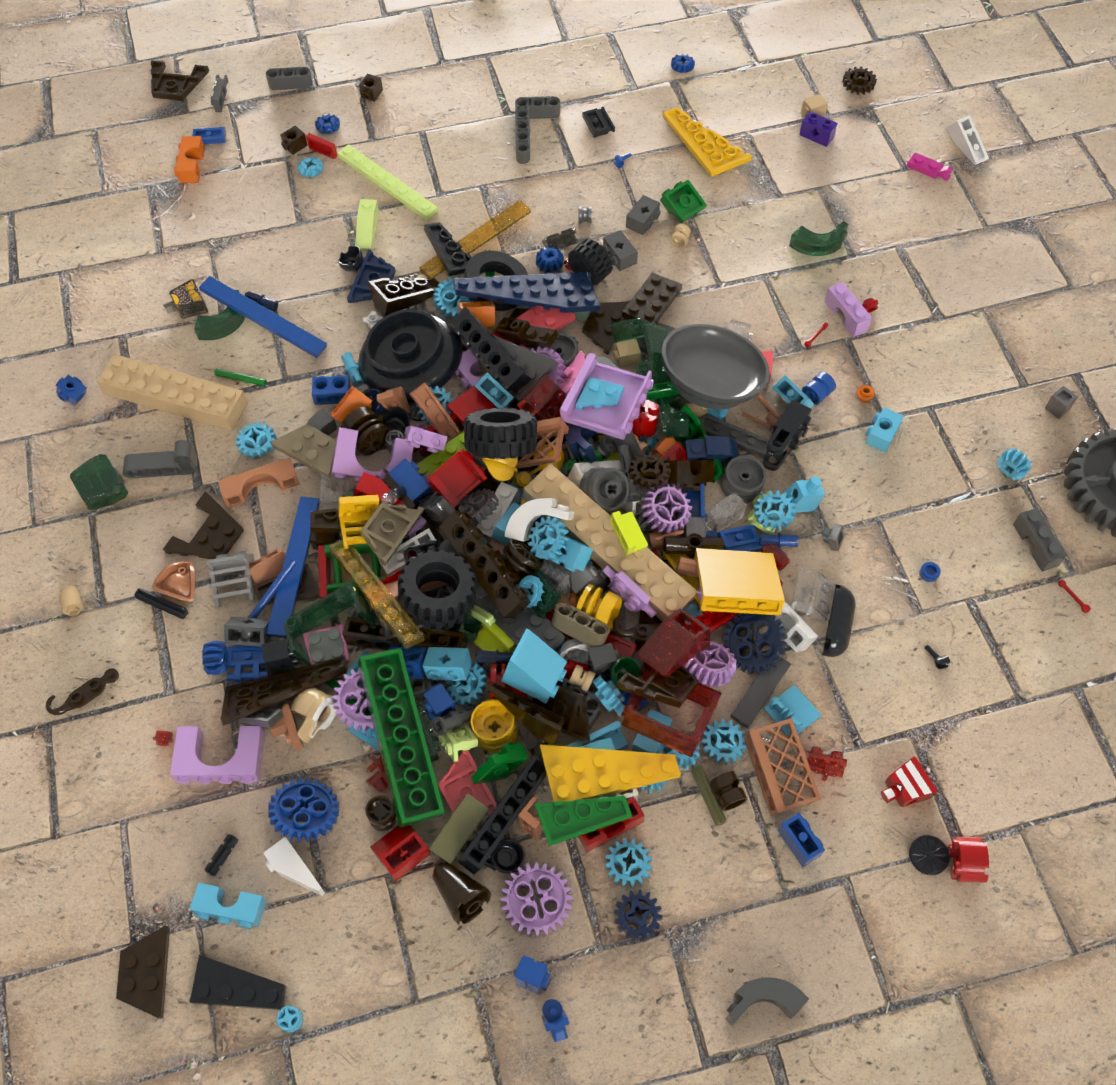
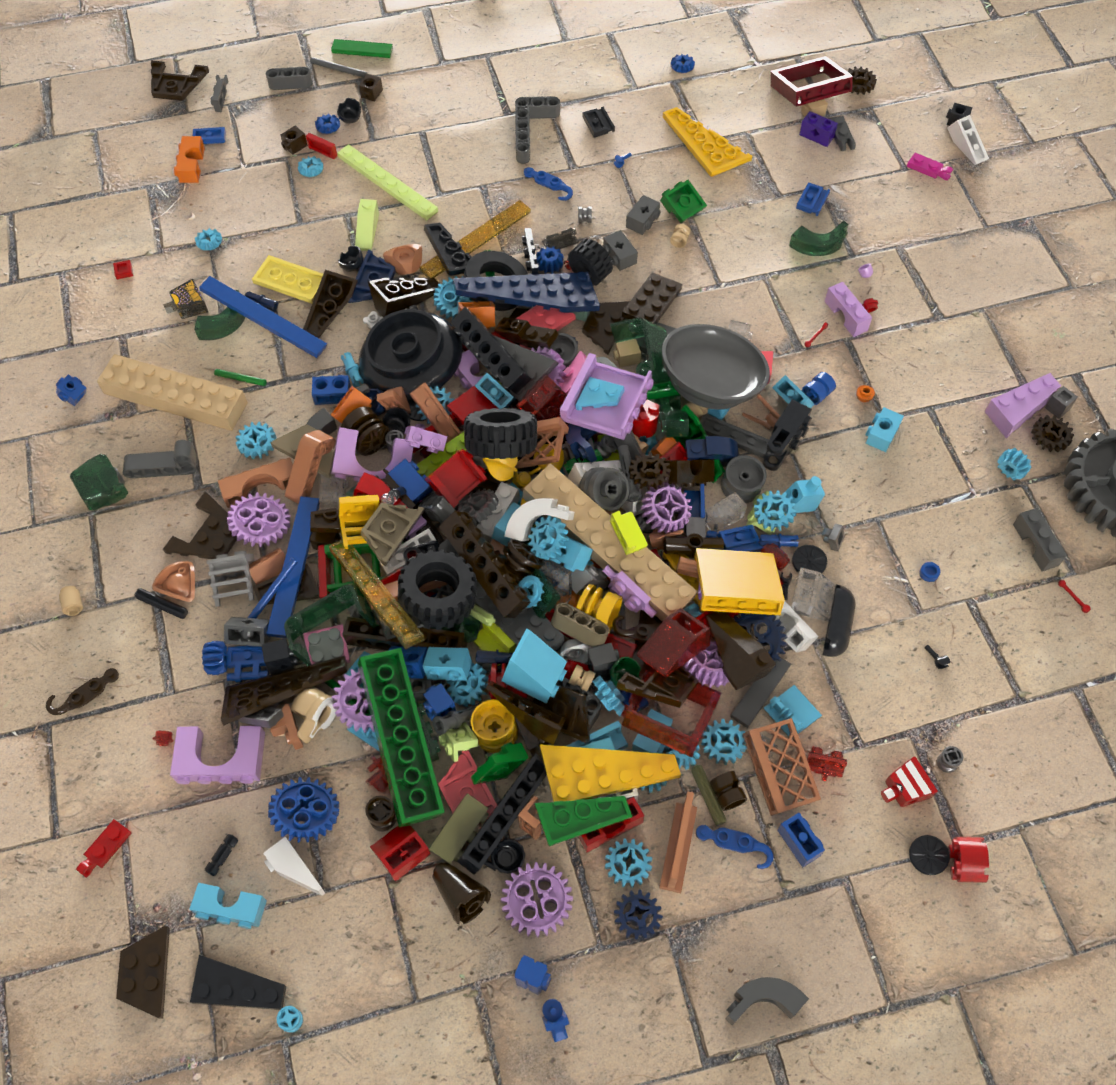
none -> red plate [75,819,132,878]
none -> red tile [113,260,134,279]
none -> medium azure gear [195,228,222,251]
none -> lavender gear [227,492,290,547]
none -> light yellow plate [252,255,323,304]
none -> nougat beam [285,430,336,505]
none -> dark brown wedge [303,270,358,338]
none -> dark grey bar [310,57,367,78]
none -> green tile [331,39,393,58]
none -> black hair [337,98,361,124]
none -> nougat hat [383,244,422,275]
none -> wing [522,228,539,275]
none -> blue piece [524,167,573,201]
none -> nougat fence [659,791,697,894]
none -> blue piece [696,825,773,869]
none -> dark brown wedge [705,612,776,690]
none -> dark red window [771,56,853,107]
none -> black hand [780,572,792,600]
none -> black wheel [792,545,827,577]
none -> blue plate [796,182,830,216]
none -> dark grey hinge [828,116,856,151]
none -> lavender hinge [858,263,873,278]
none -> flat silver wheel [936,746,964,773]
none -> black brick [946,103,973,126]
none -> lavender wedge [985,373,1061,438]
none -> dark brown gear [1031,415,1074,453]

